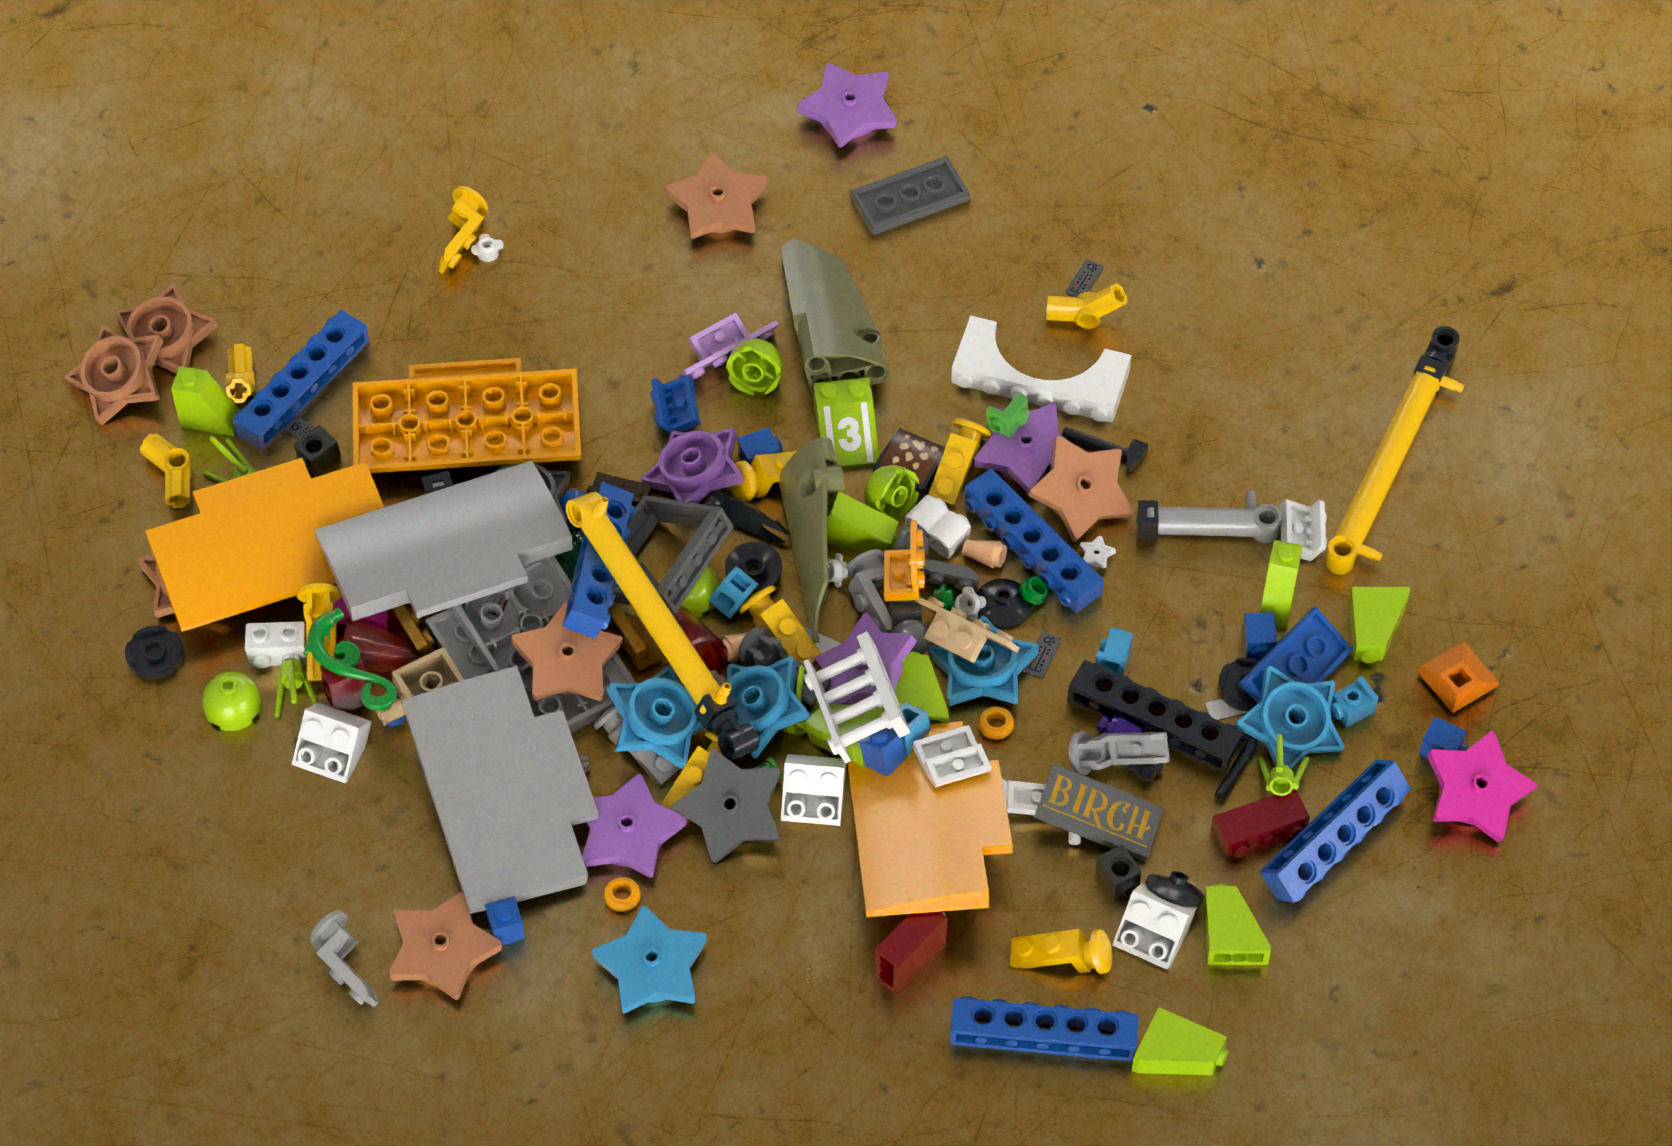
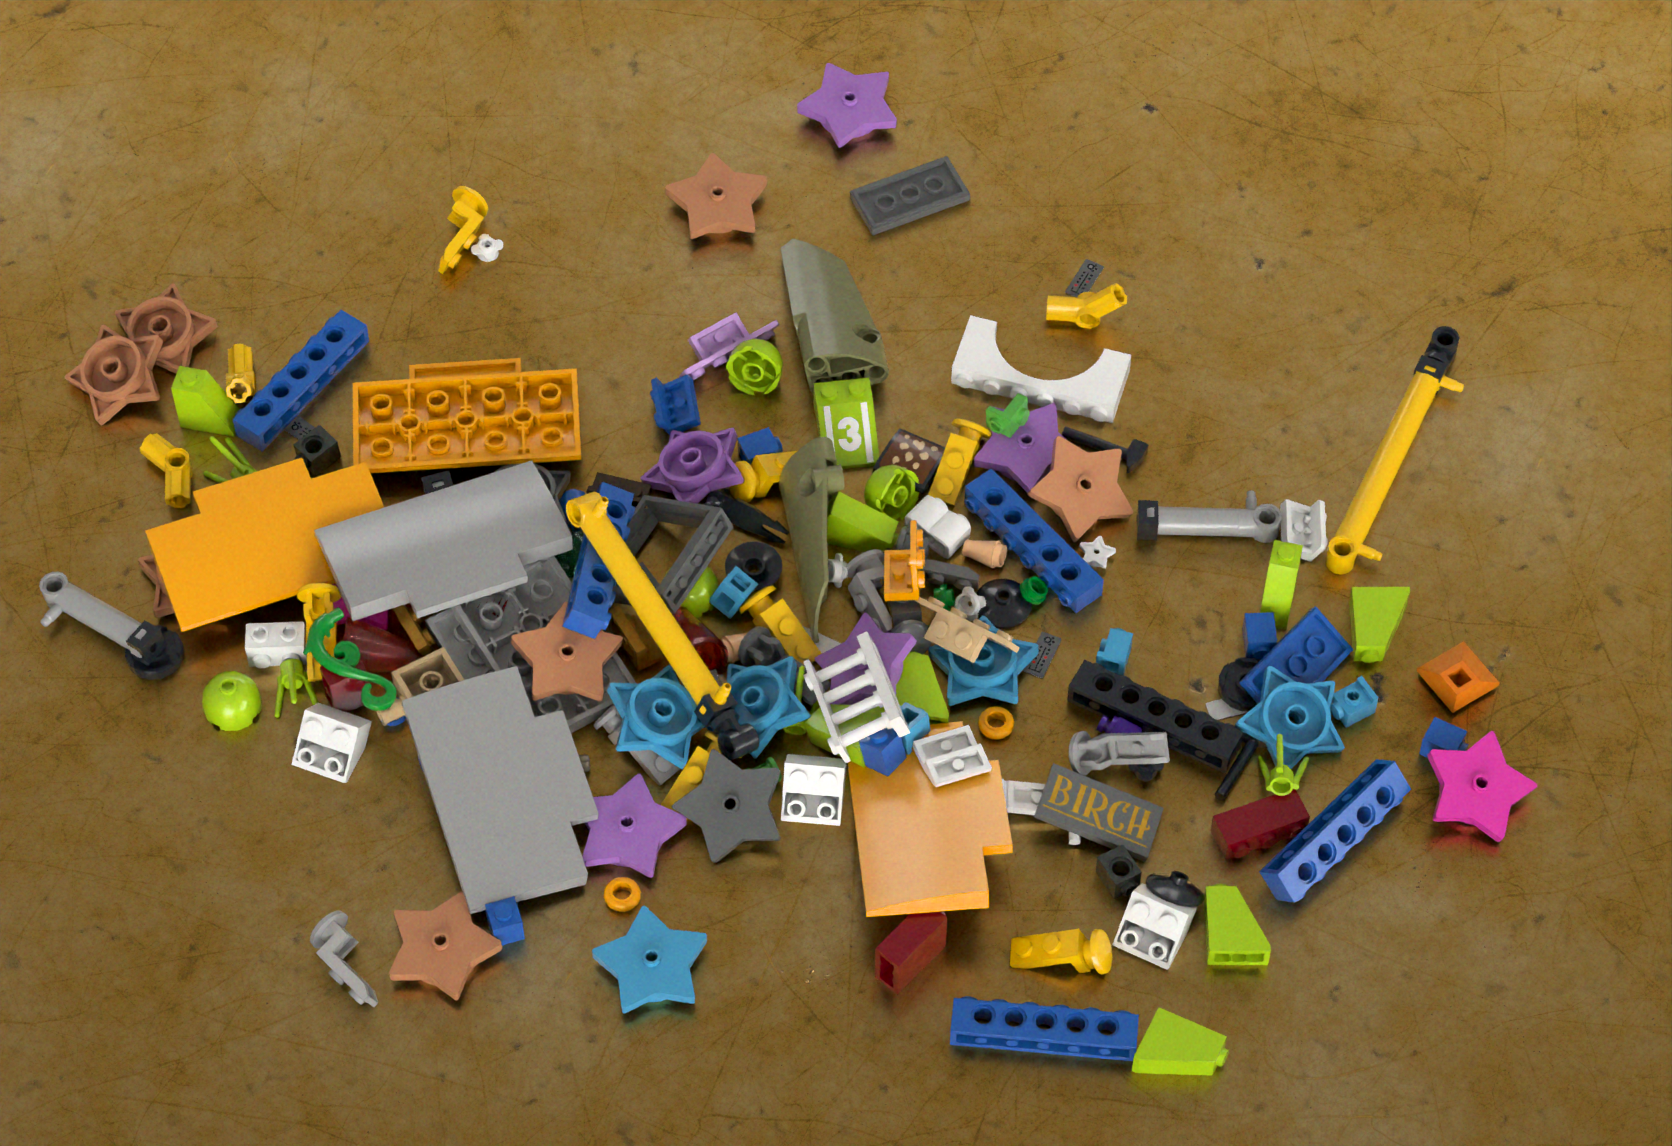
none -> light grey piece [39,572,167,666]

